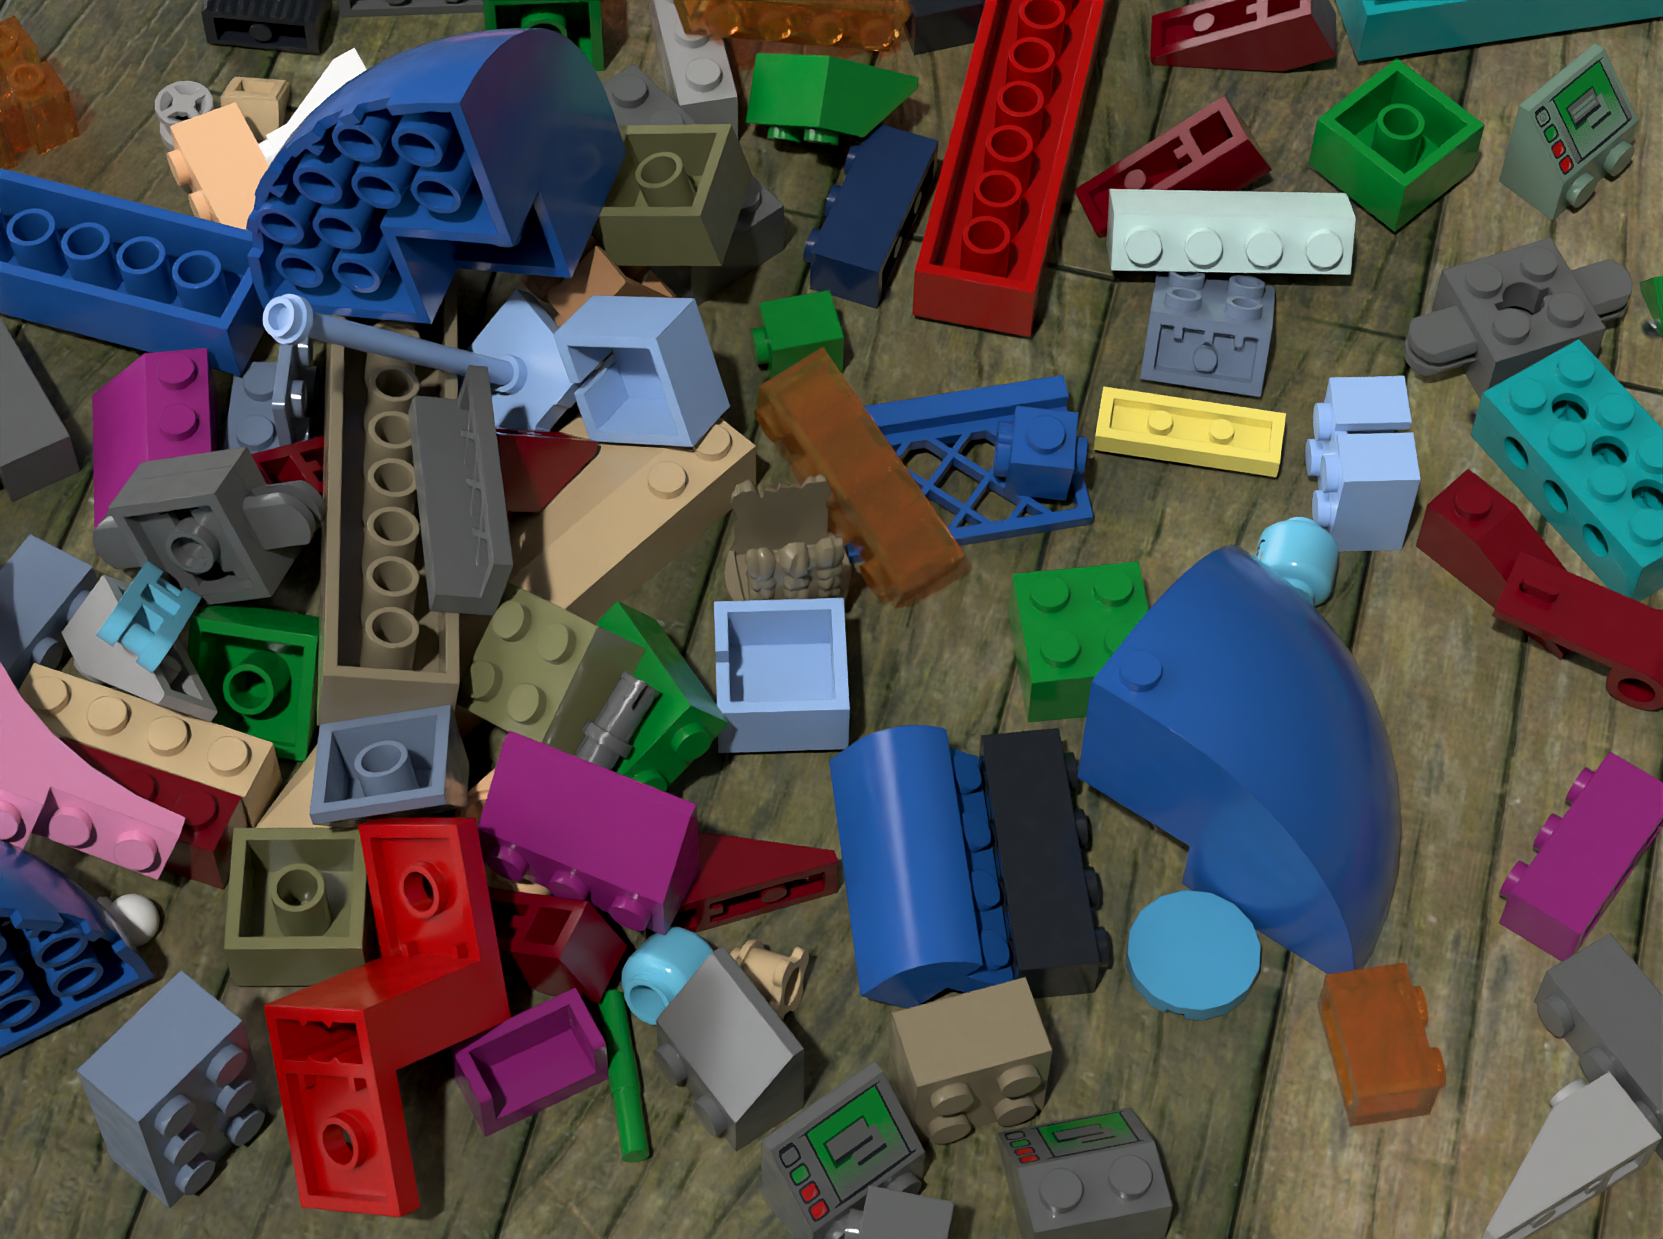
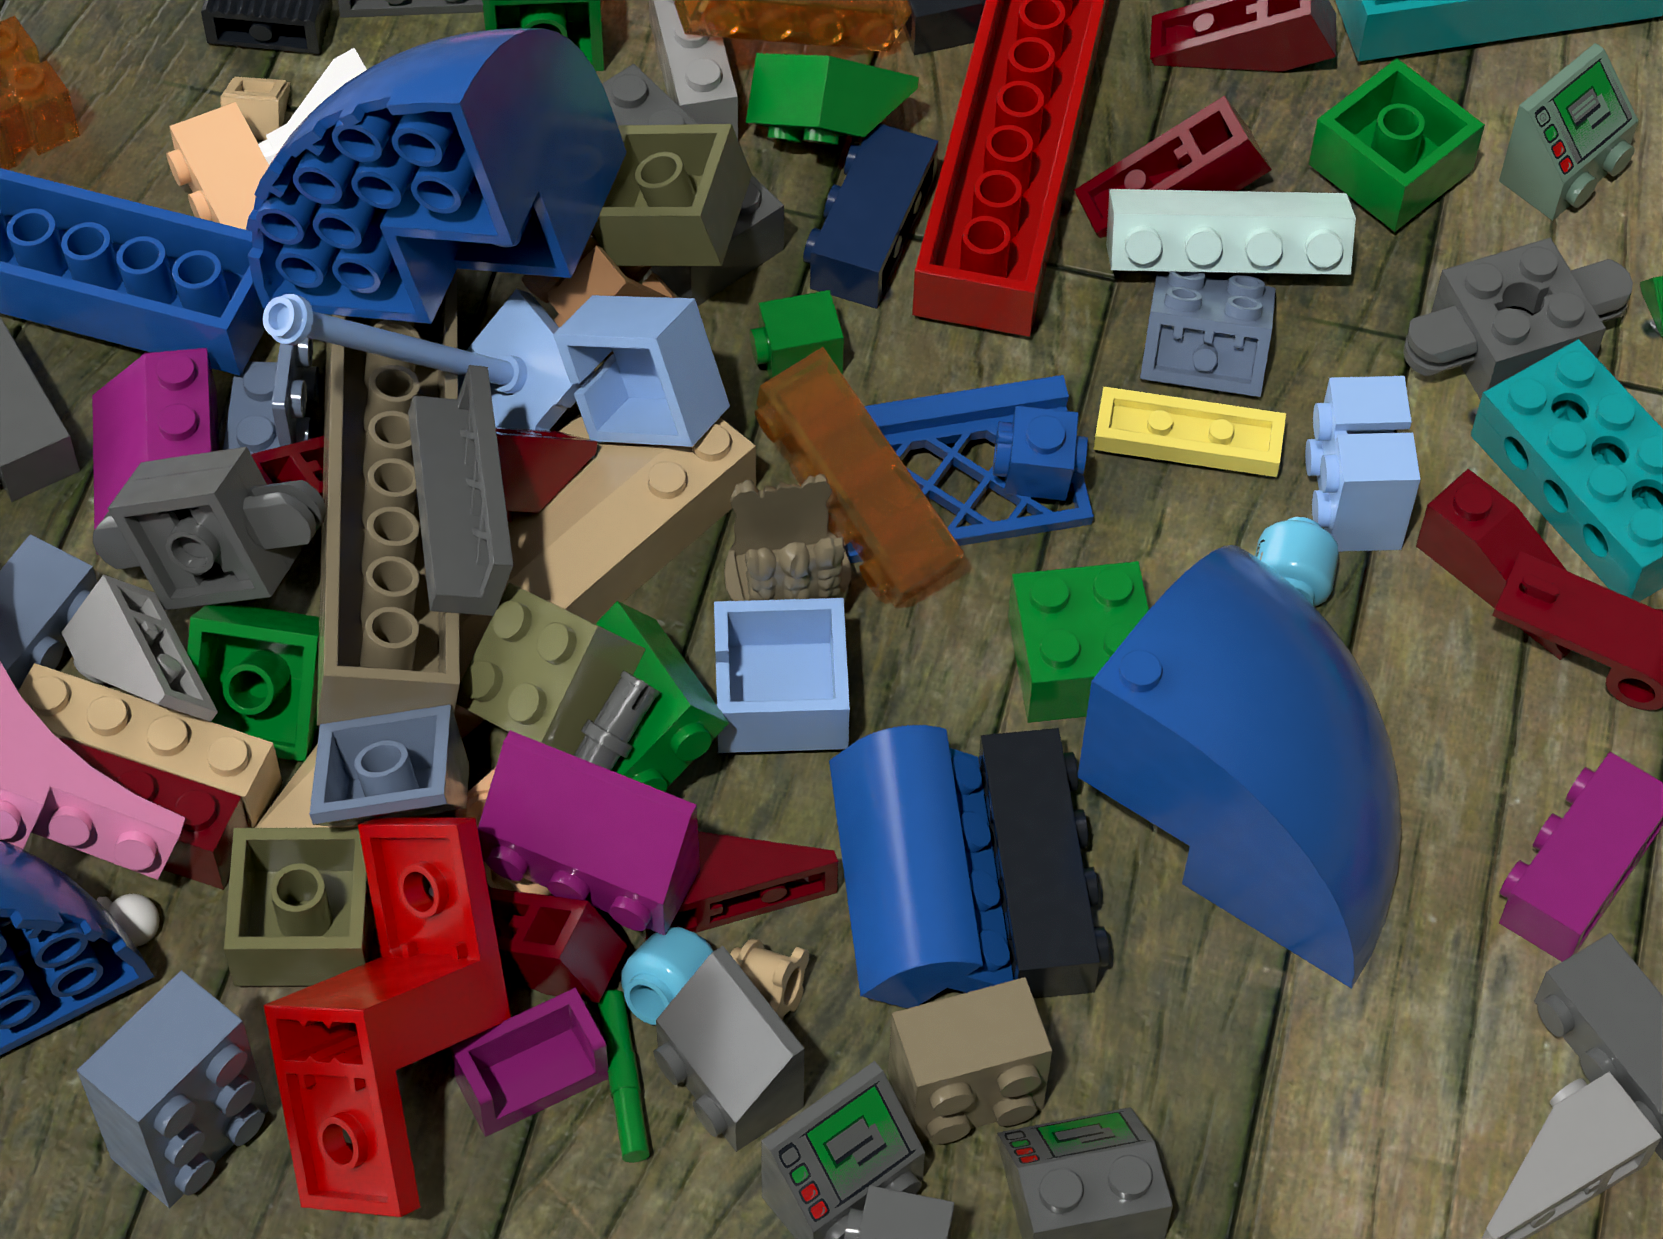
medium azure plate [96,560,201,673] -> none
light grey wheel [155,81,214,151] -> none
dark azure tile [1125,890,1261,1021] -> none
clear orange piece [1317,963,1446,1127] -> none

